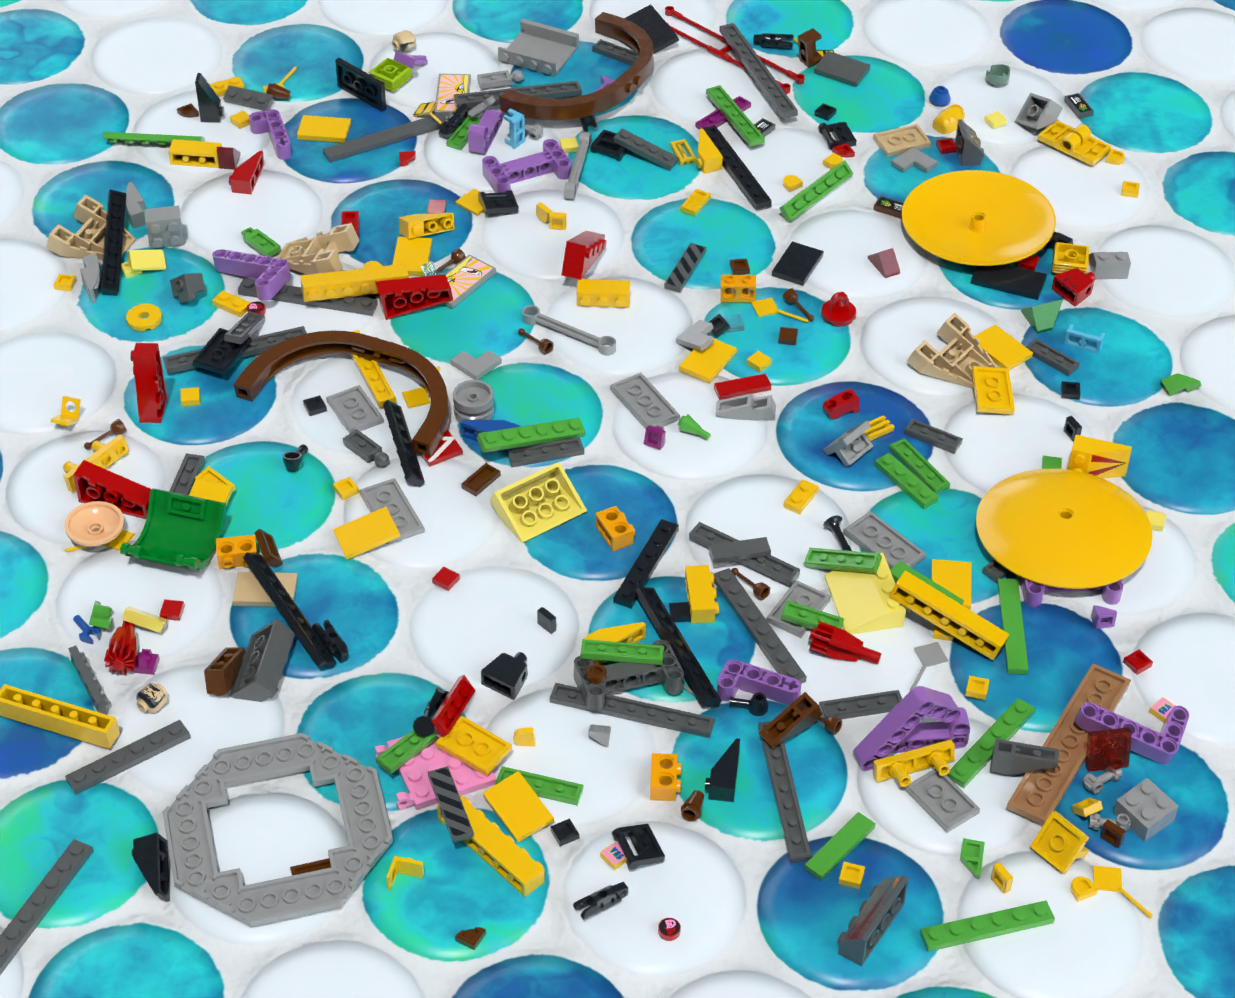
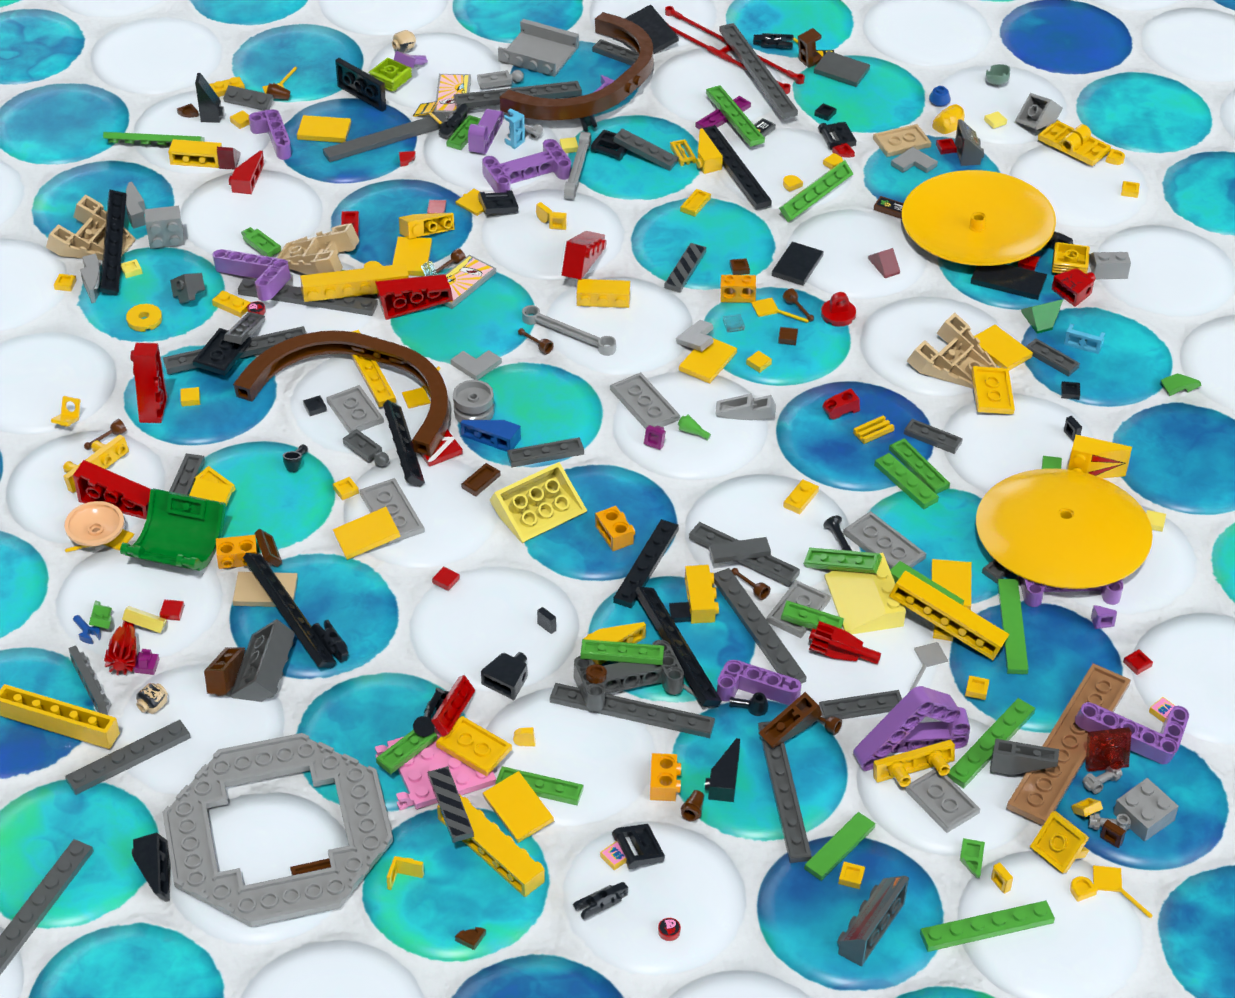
light yellow slope [127,250,166,271] -> none
light grey plate [468,95,496,118] -> none
bright green plate [476,418,586,453] -> none
black tile [550,818,580,846] -> none
light grey slope [588,724,611,747] -> none
black tile [709,314,730,338] -> none
red tile [714,373,772,400] -> none
light grey bracket [823,421,873,467] -> none
tile [1064,93,1094,119] -> none

